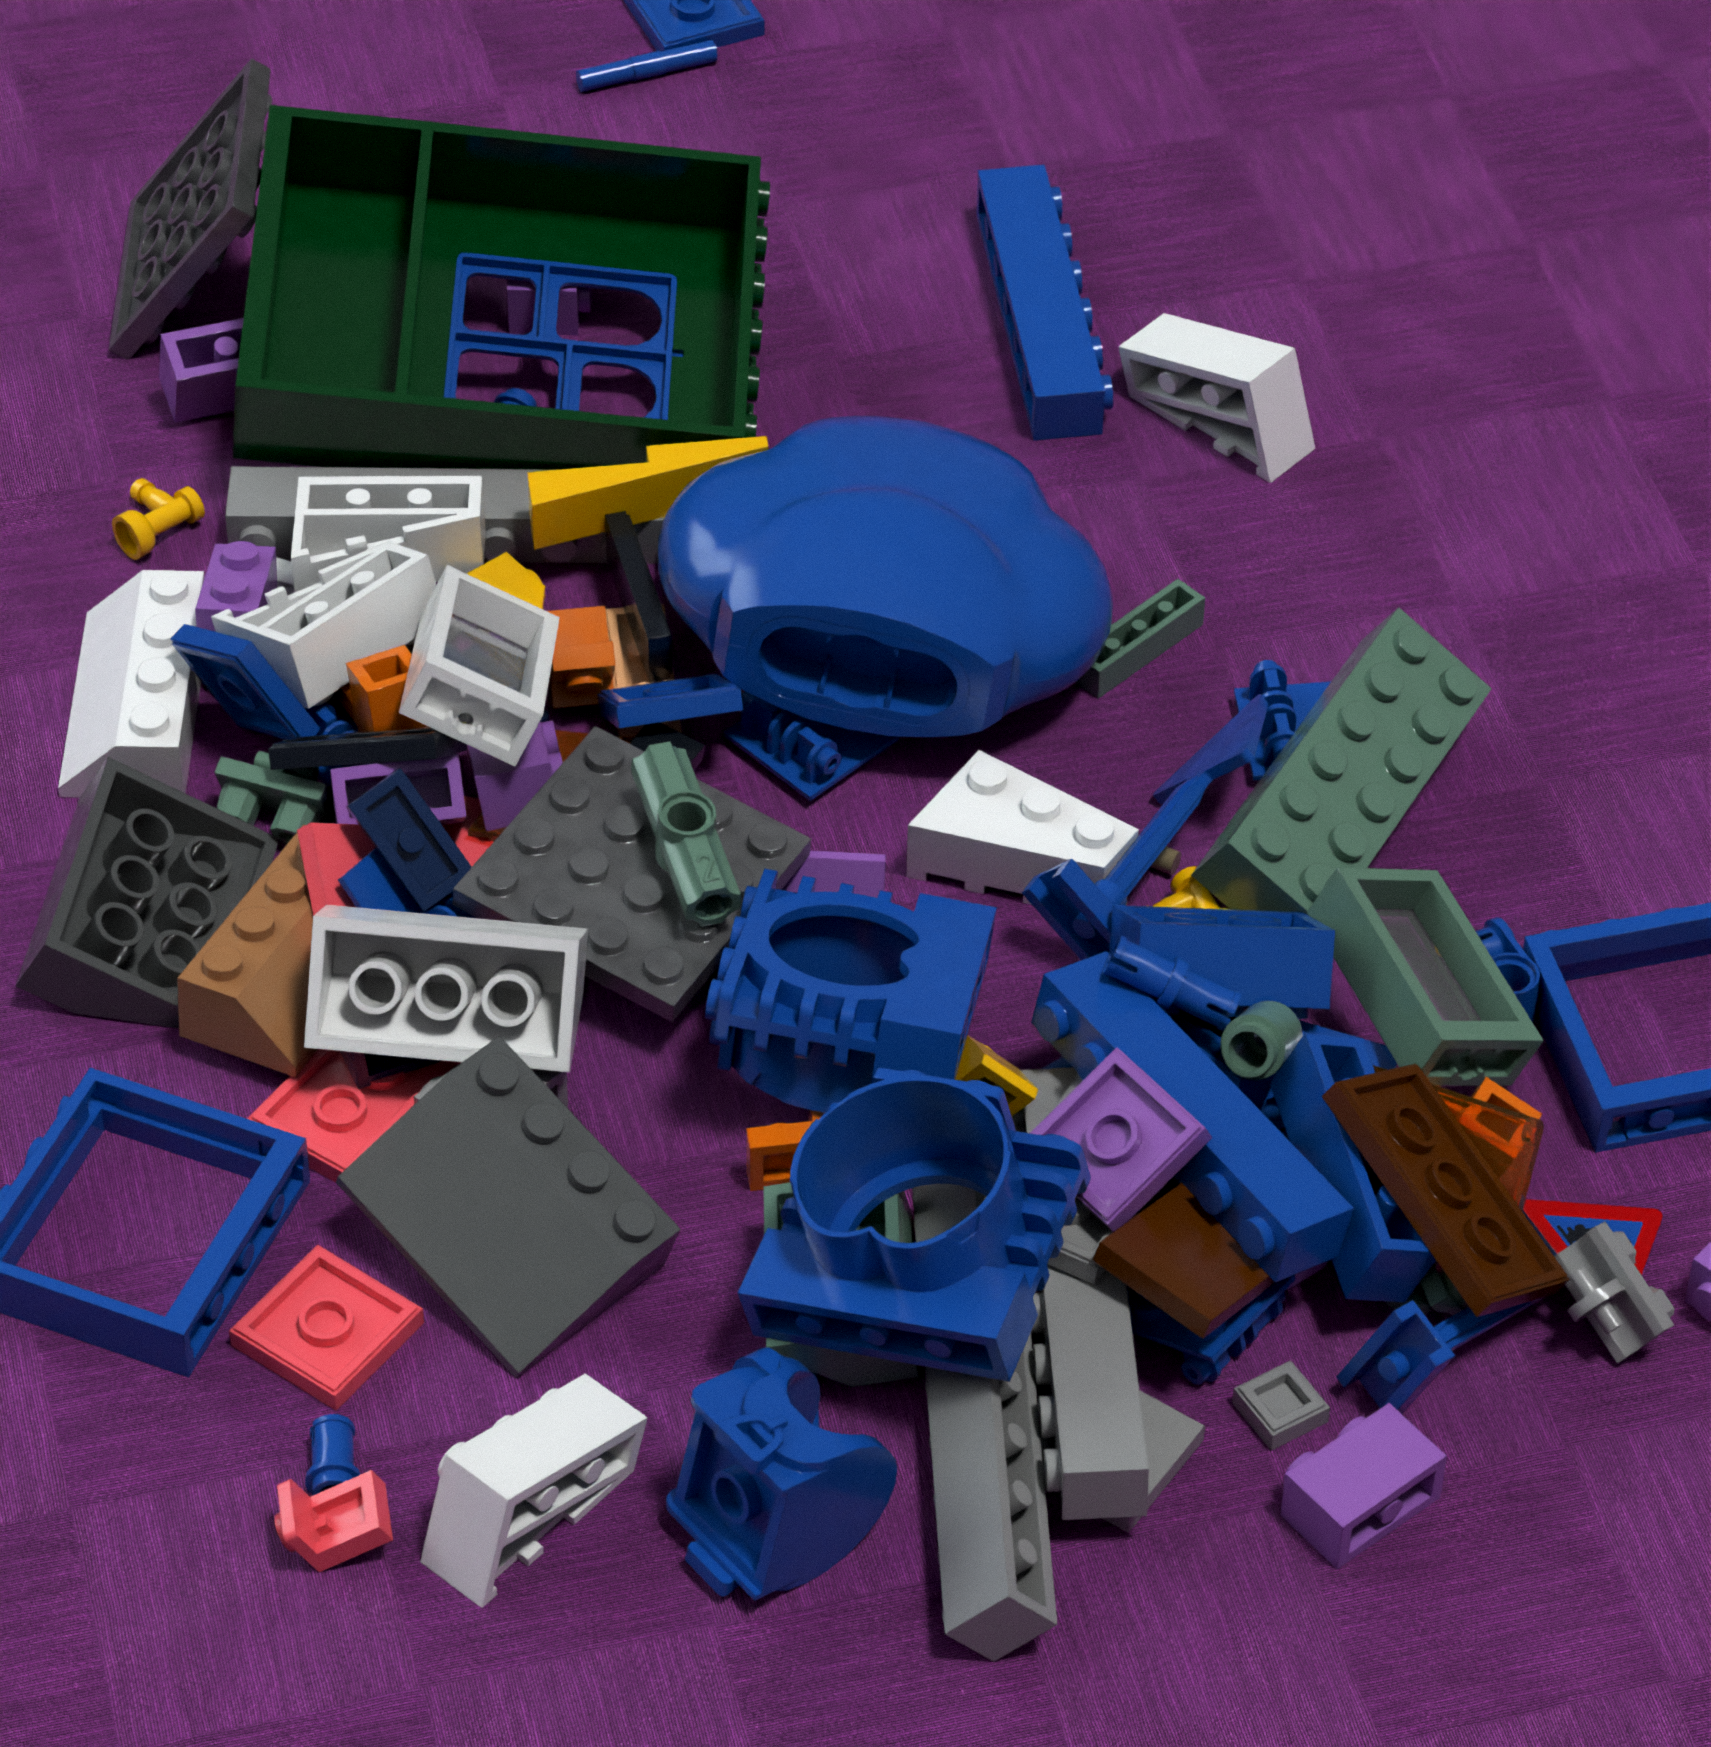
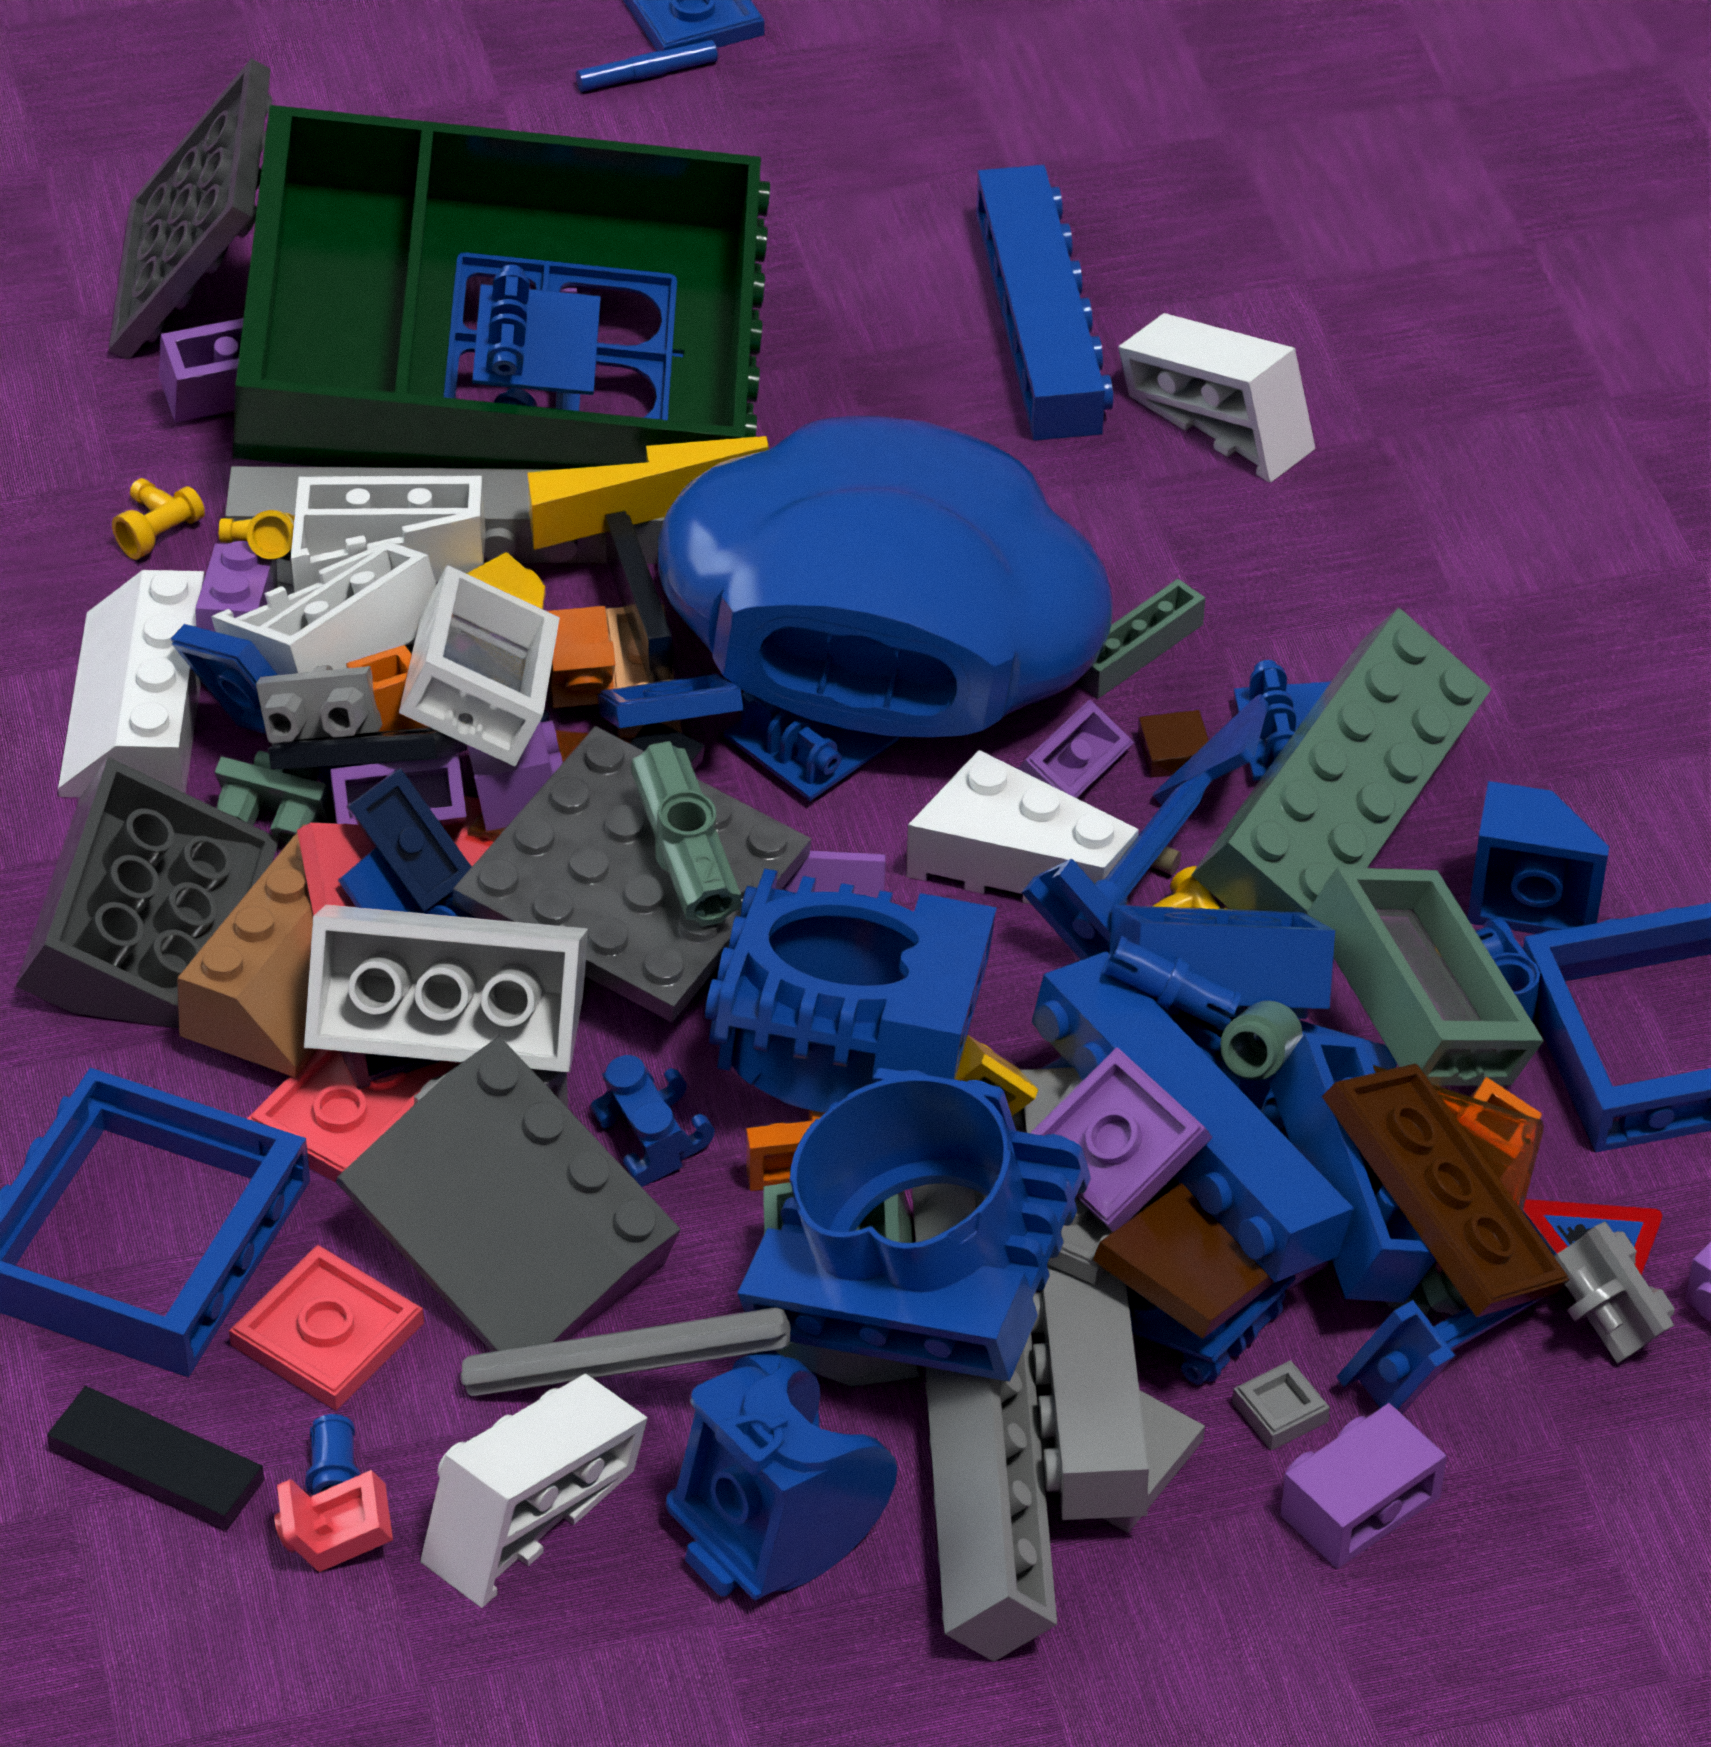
none -> black tile [47,1385,264,1531]
none -> yellow piece [219,510,295,559]
none -> light grey hips [256,665,382,743]
none -> light grey axle [460,1307,791,1397]
none -> blue hinge [472,265,601,395]
none -> blue piece [590,1055,715,1187]
none -> medium lavender slope [1017,699,1134,798]
none -> reddish brown tile [1138,710,1209,778]
none -> blue slope [1467,781,1609,934]

